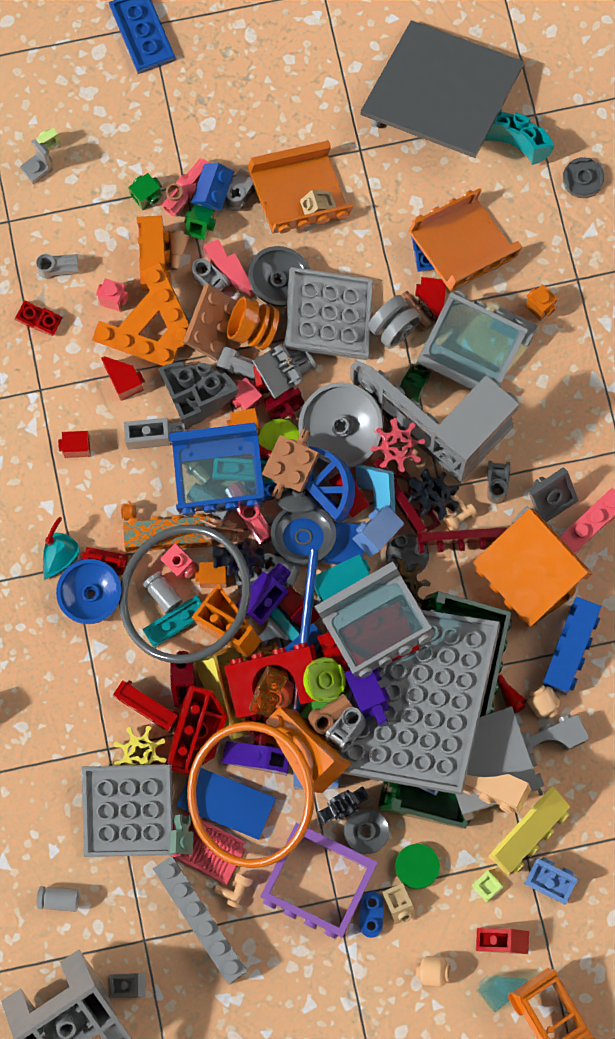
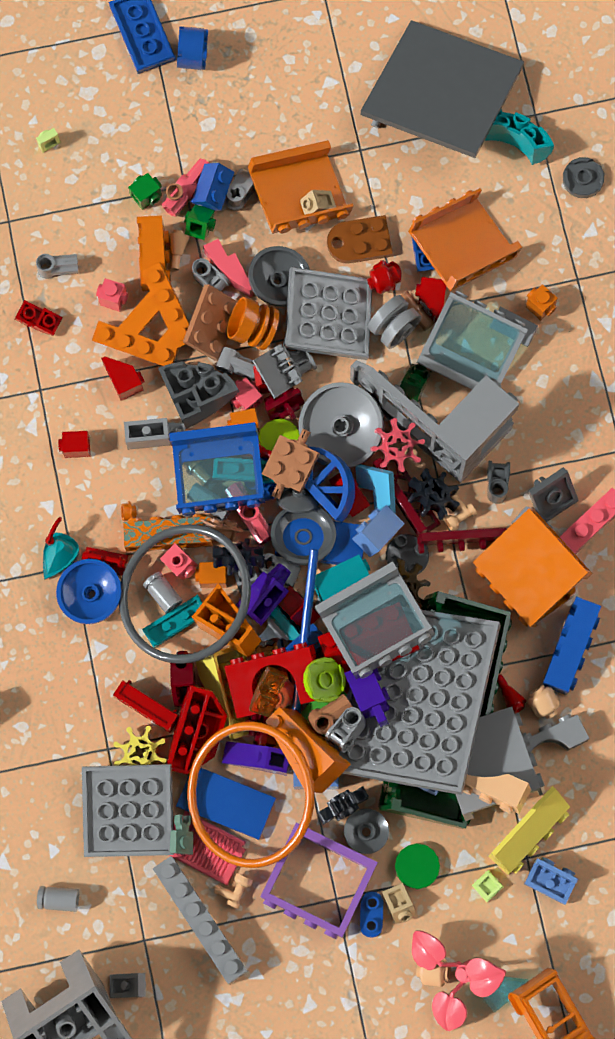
light grey bracket [20,139,53,185] -> none
red slope [476,928,529,954] -> none
none -> blue brick [177,26,208,70]
none -> dark orange plate [327,215,393,264]
none -> red head [367,260,402,294]
none -> coral plant [412,930,506,1032]

